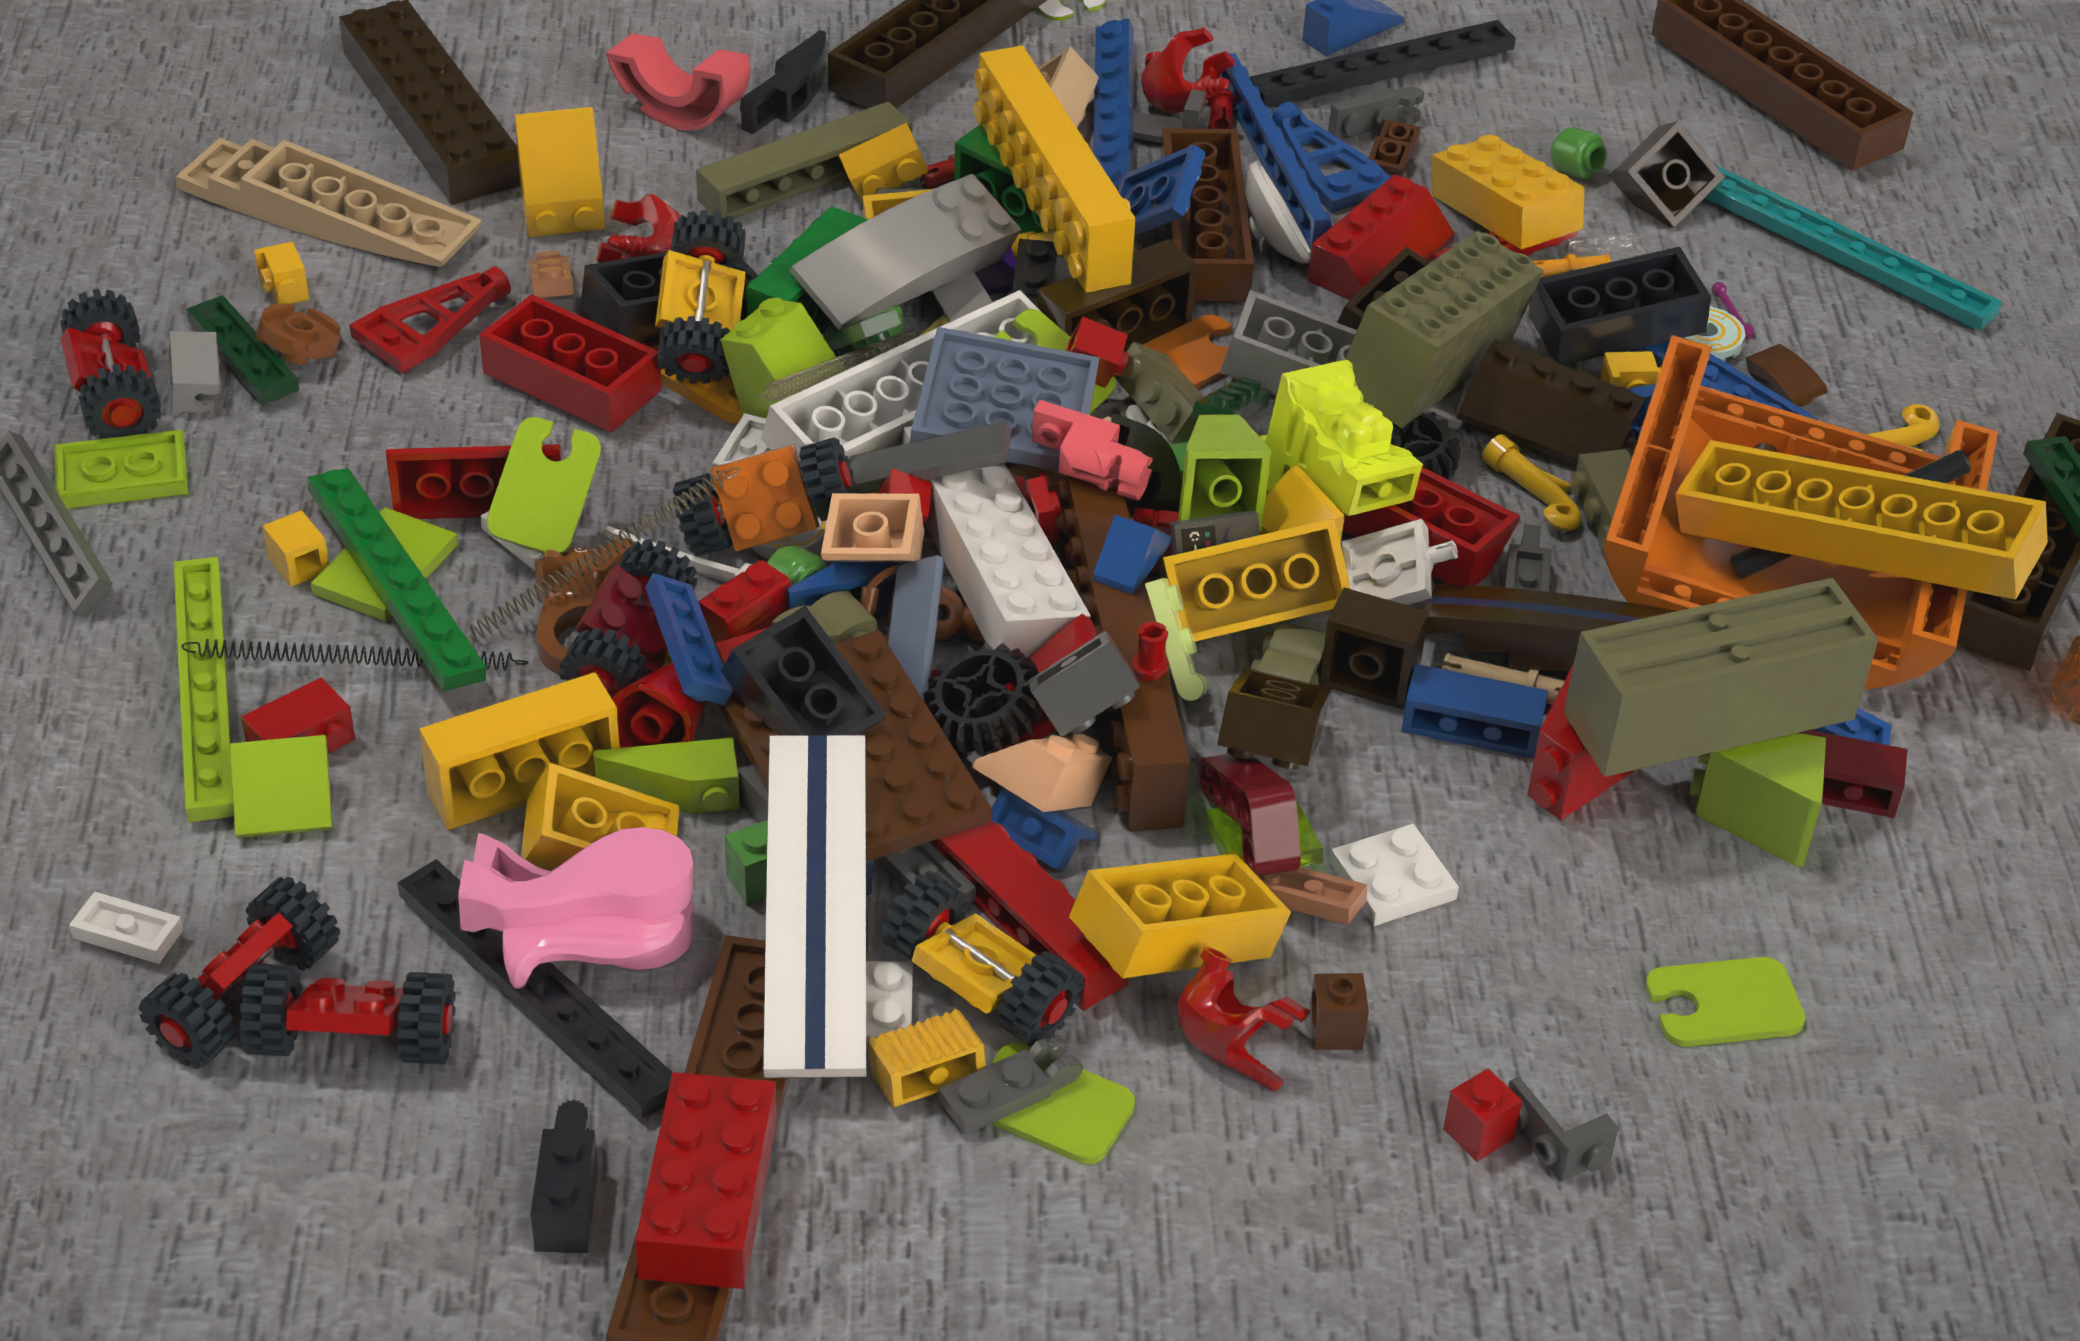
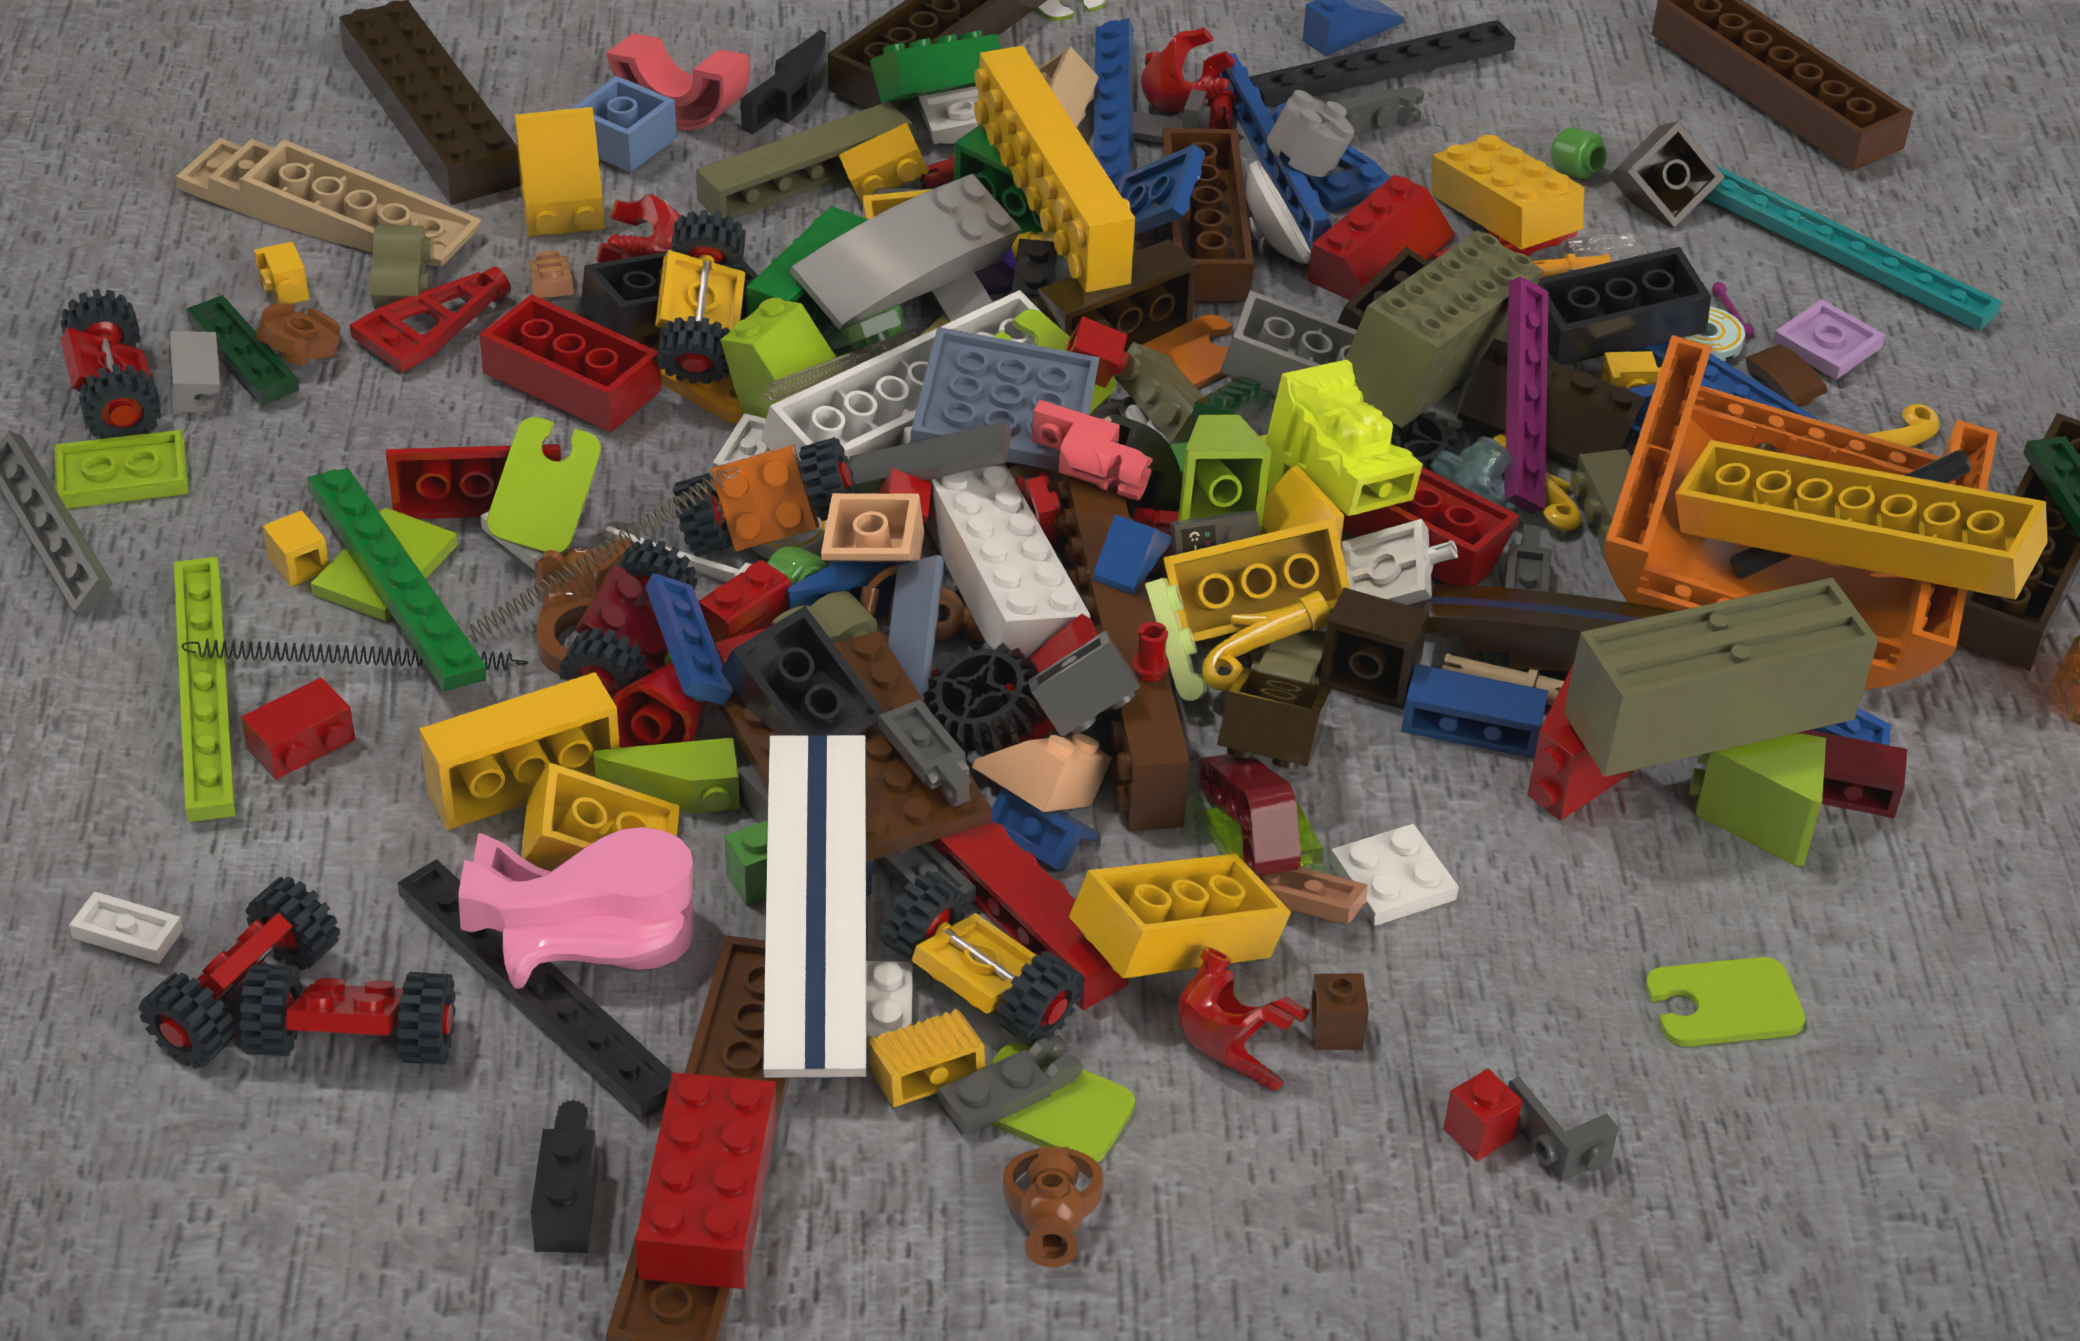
lime tile [230,735,333,838] -> none
reddish brown slope [1368,120,1421,175] -> none
none -> olive brick [370,225,433,308]
none -> medium blue brick [570,76,677,173]
none -> green brick [870,30,1001,103]
none -> dark grey hinge [878,699,971,807]
none -> white plate [918,86,979,144]
none -> dark orange piece [1002,1147,1104,1268]
none -> yellow plant [1202,590,1331,691]
none -> light grey brick [1267,90,1354,177]
none -> clear light blue plate [1430,437,1511,507]
none -> magenta plate [1504,276,1548,514]
none -> lavender plate [1772,299,1886,380]

